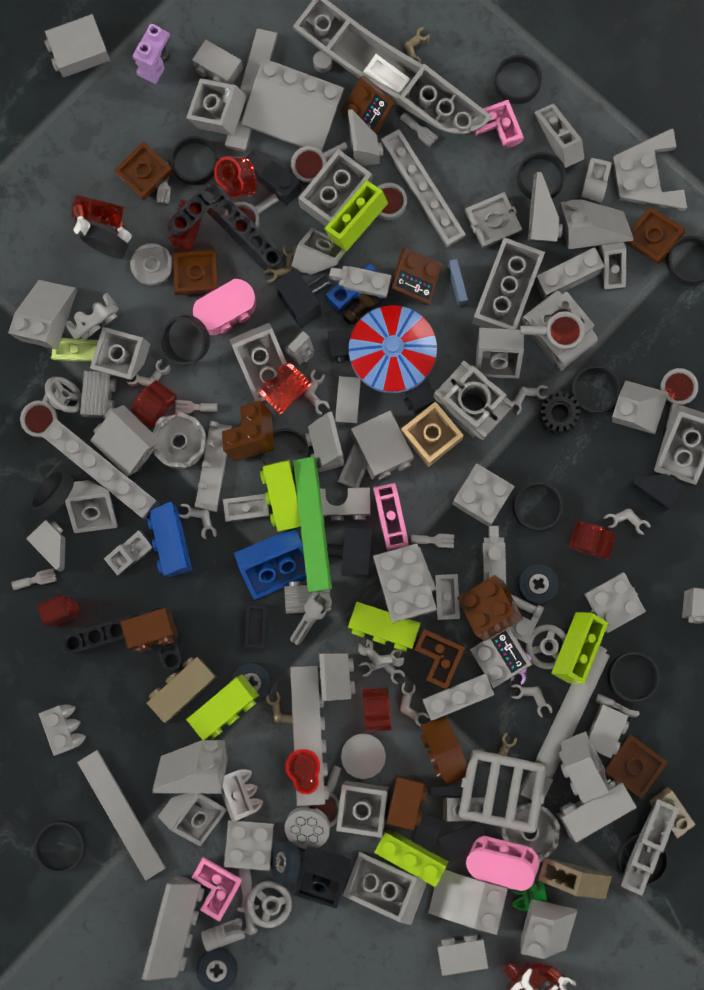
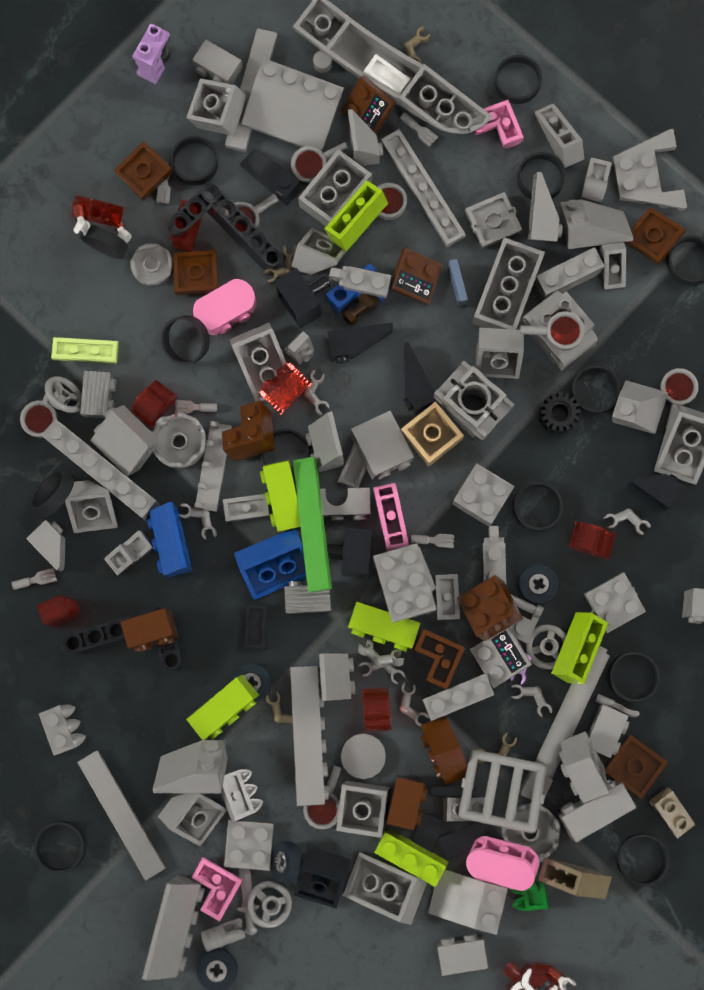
light grey slope [8,280,78,350] -> none
light grey brick [44,14,110,78] -> none
light grey plate [65,293,119,340] -> none
light grey slope [90,327,151,380] -> none
light grey arm [126,359,171,388] -> none
dark tan brick [147,657,217,723] -> none
clear red piece [214,156,257,197] -> none
clear red piece [285,749,320,795] -> none
light grey tile [285,806,330,849] -> none
light grey piece [290,591,332,645] -> none
light grey slope [335,376,361,423] -> none
dish [349,306,437,393] -> none
light grey arm [512,385,548,416] -> none
light grey slope [521,899,577,959] -> none
light grey slope [619,799,679,896] -> none

